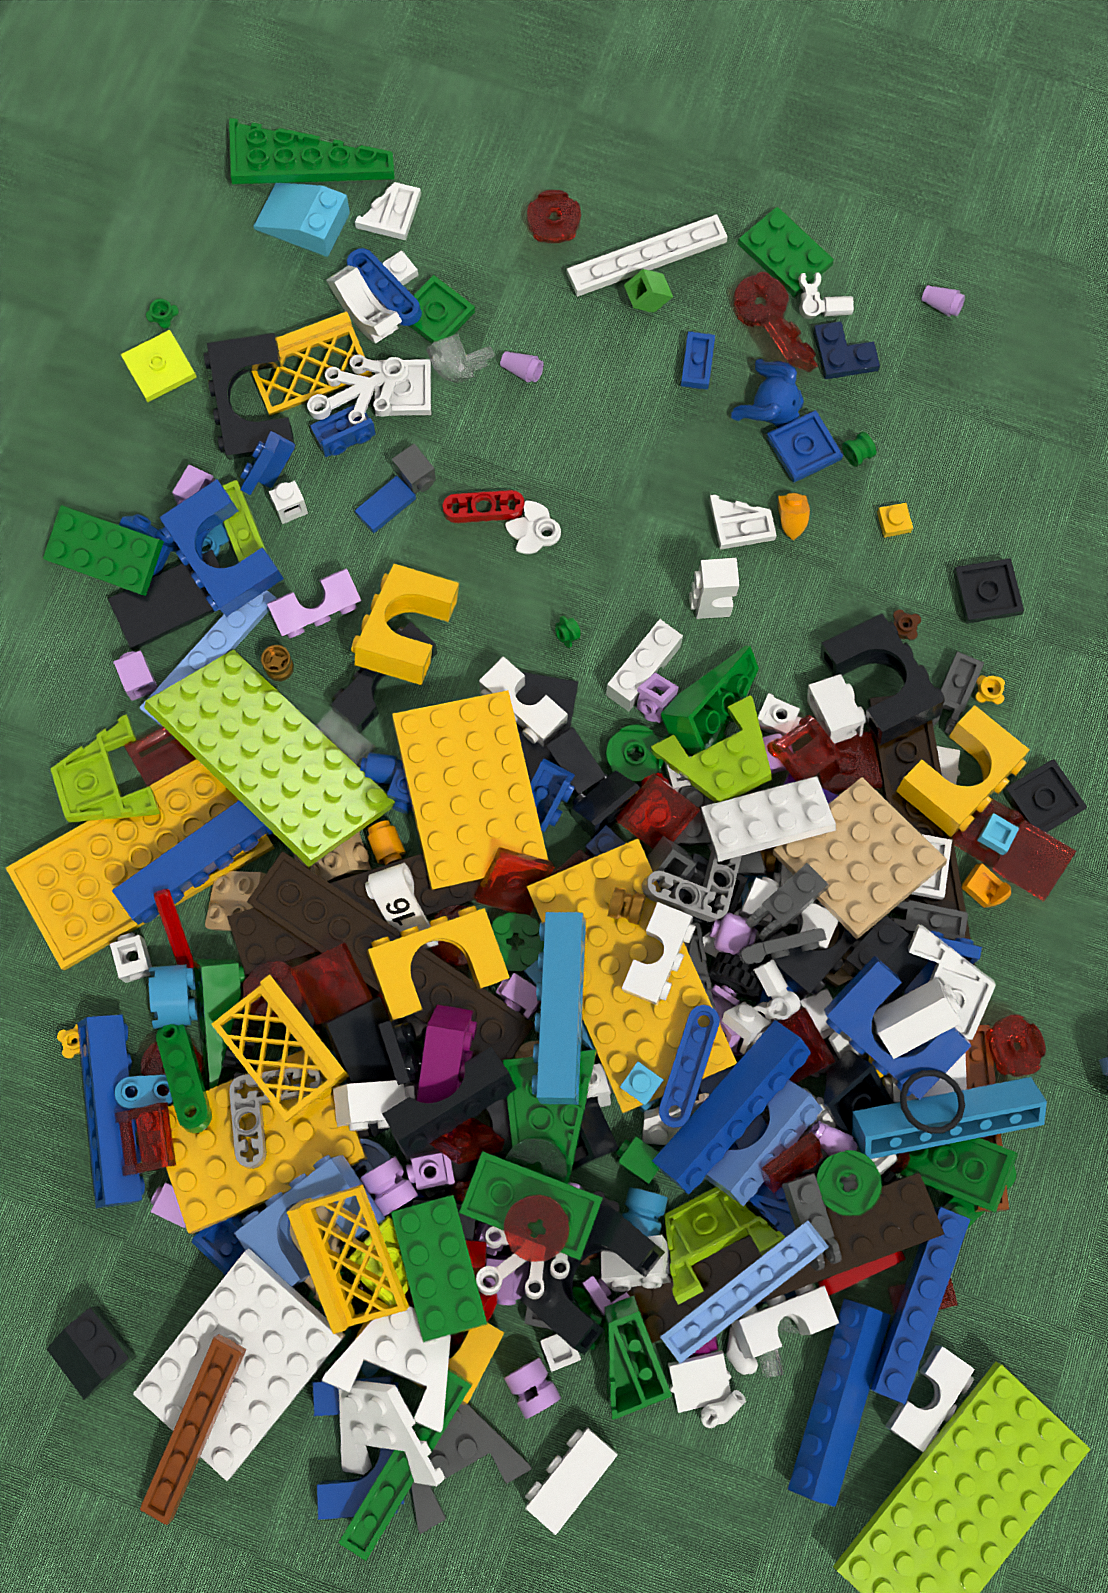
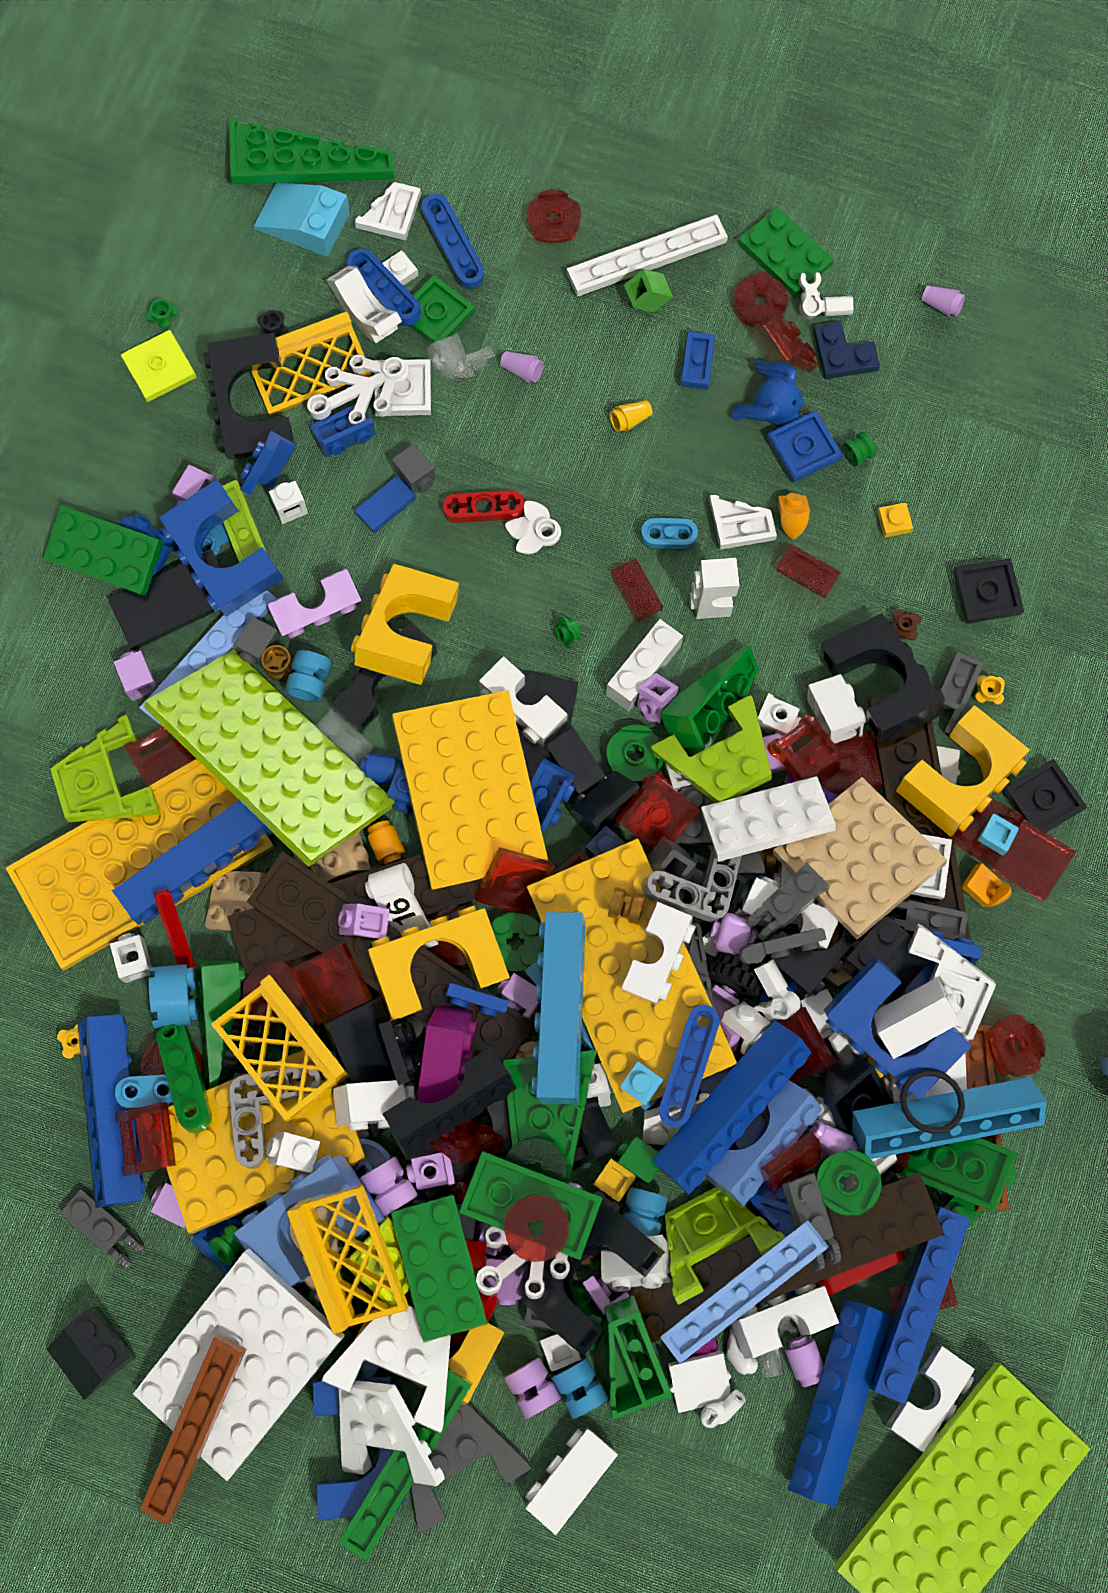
none -> dark grey hinge [59,1189,144,1269]
none -> green wheel [209,1224,245,1266]
none -> dark grey brick [234,616,281,667]
none -> black plate [258,310,288,336]
none -> white bracket [266,1132,320,1173]
none -> dark azure wheel [284,650,332,702]
none -> lavender bracket [338,903,390,939]
none -> blue plate [422,194,484,289]
none -> blue plate [444,983,509,1017]
none -> dark azure wheel [551,1357,609,1419]
none -> yellow plate [593,1159,636,1203]
none -> yellow cone [609,400,653,433]
none -> clear red plate [611,559,663,622]
none -> dark azure plate [641,518,698,549]
none -> clear red plate [776,544,841,599]
none -> lavender brick [785,1335,824,1387]

